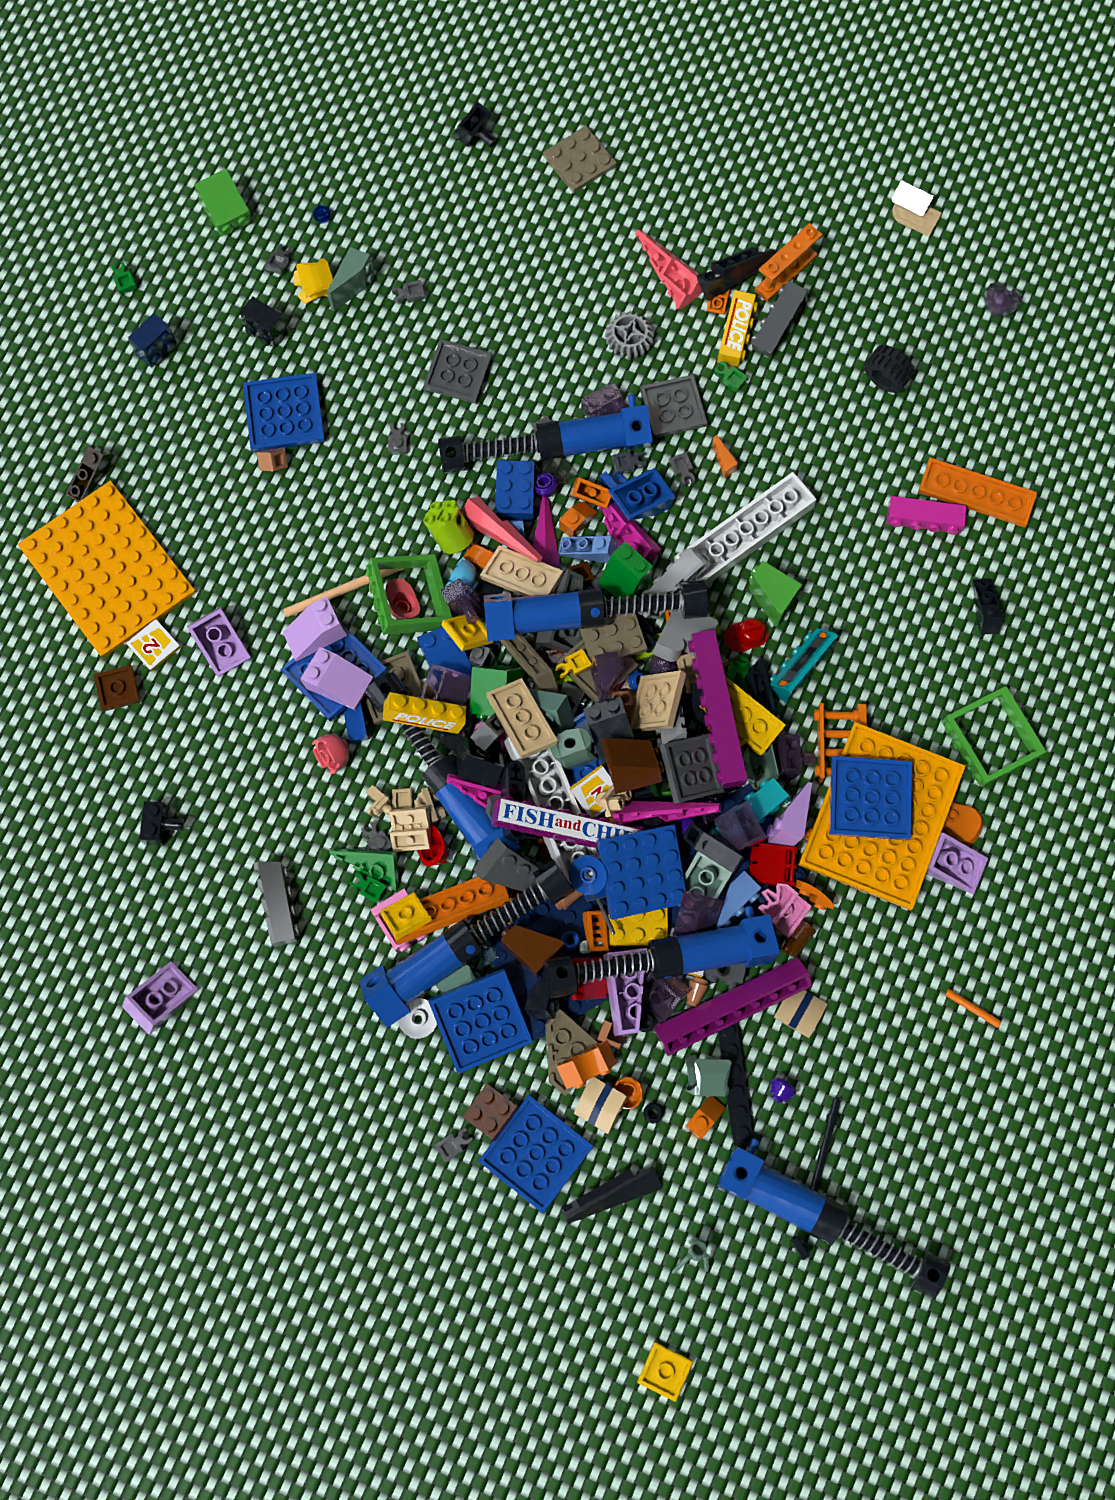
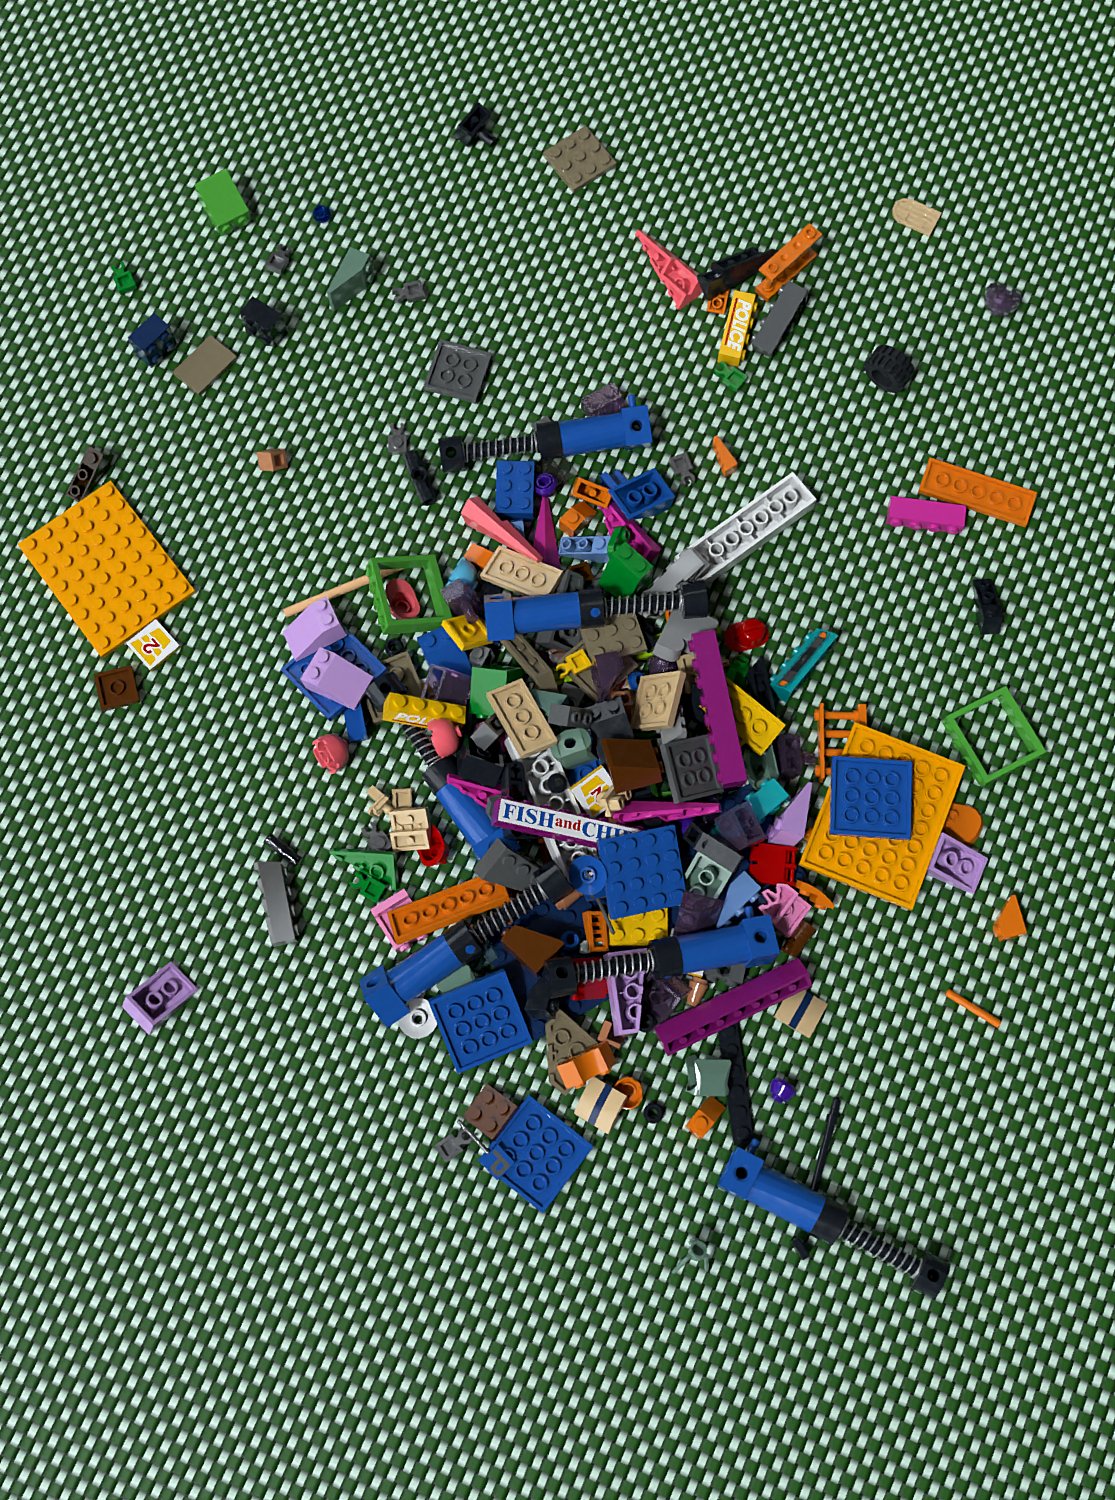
black brick [139,801,184,846] -> none
lavender slope [187,606,251,677] -> none
blue plate [243,372,325,452] -> none
yellow piece [294,258,333,304] -> none
yellow tile [379,892,432,940] -> none
tan hips [414,787,446,825] -> none
lime cylinder [423,500,474,554] -> none
black wedge [560,1166,662,1223] -> none
light grey gear [605,310,654,359] -> none
flat silver plate [612,452,646,474] -> none
yellow tile [637,1342,693,1402] -> none
dark grey plate [640,375,707,438] -> none
bright green slope [749,561,802,627] -> none
panel [892,180,935,216] -> none
none -> dark tan tile [173,335,237,396]
none -> black pin [263,833,302,867]
none -> black plate [385,638,404,657]
none -> black piece [403,450,437,506]
none -> coral cylinder [427,718,463,759]
none -> piece [457,1119,515,1180]
none -> black plate [547,773,567,794]
none -> dark grey brick [548,703,593,729]
none -> green plate [607,526,630,558]
none -> orange slope [993,895,1027,942]

